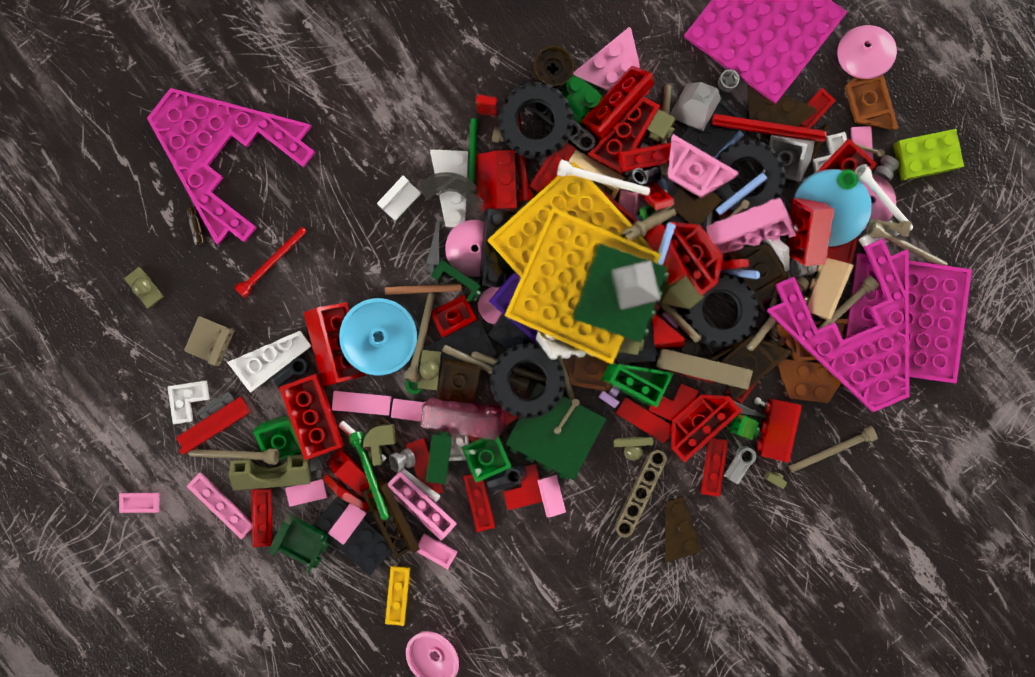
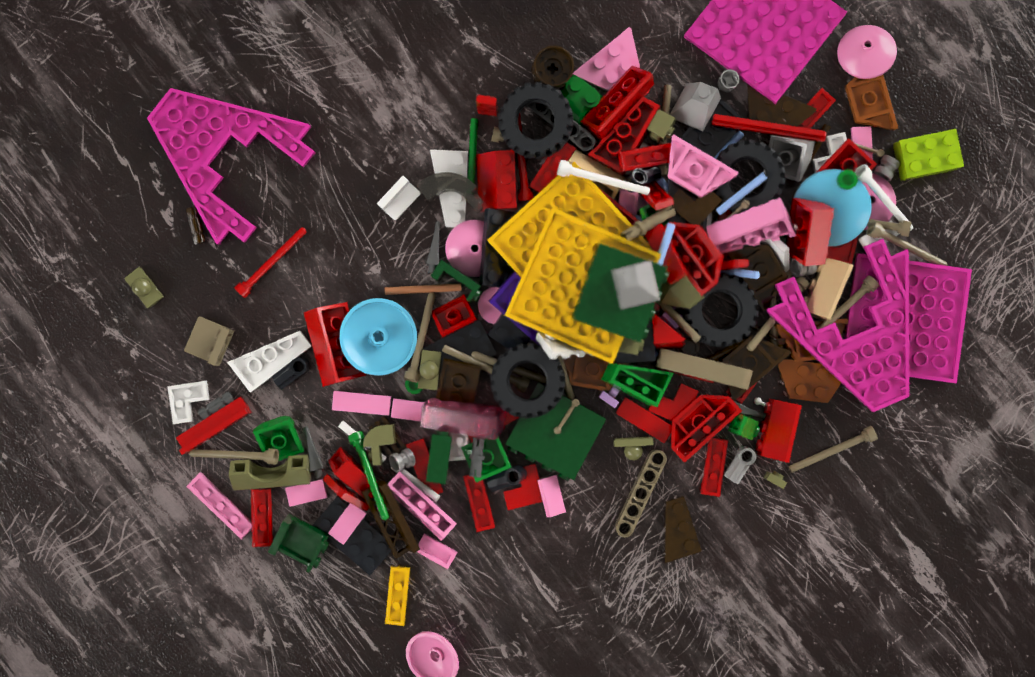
bright pink tile [119,493,159,513] -> none
red slope [279,374,345,460] -> none
none -> dark grey pin [469,437,485,477]

